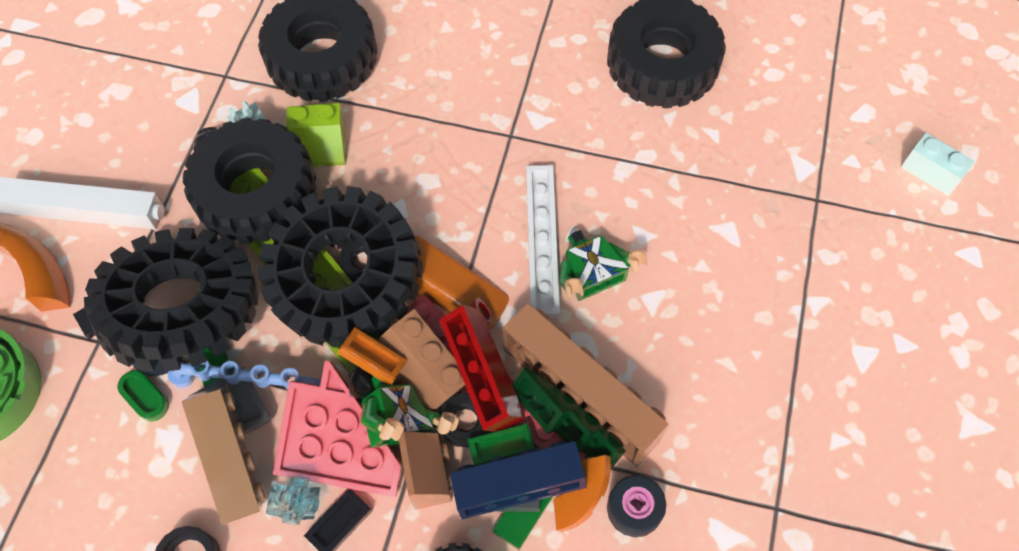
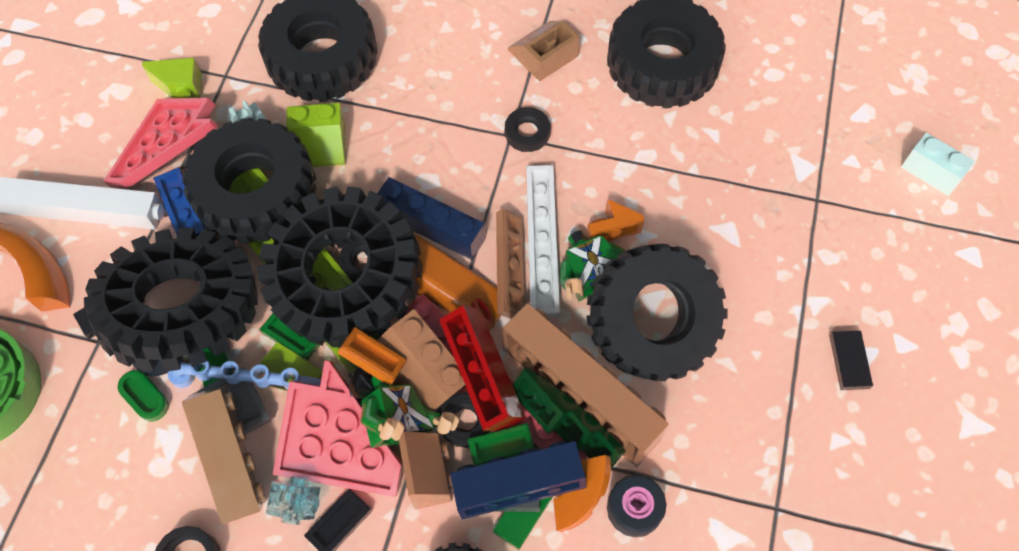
none -> coral wing [103,98,218,189]
none -> lime slope [142,58,202,98]
none -> blue plate [153,167,206,237]
none -> lime tile [258,342,323,382]
none -> green tile [259,313,320,361]
none -> dark blue brick [377,177,486,260]
none -> nougat plate [496,209,525,319]
none -> black tyre [504,107,551,152]
none -> medium nougat slope [508,21,580,82]
none -> orange slope [586,199,645,242]
none -> black tyre [586,244,728,381]
none -> black tile [829,331,873,391]

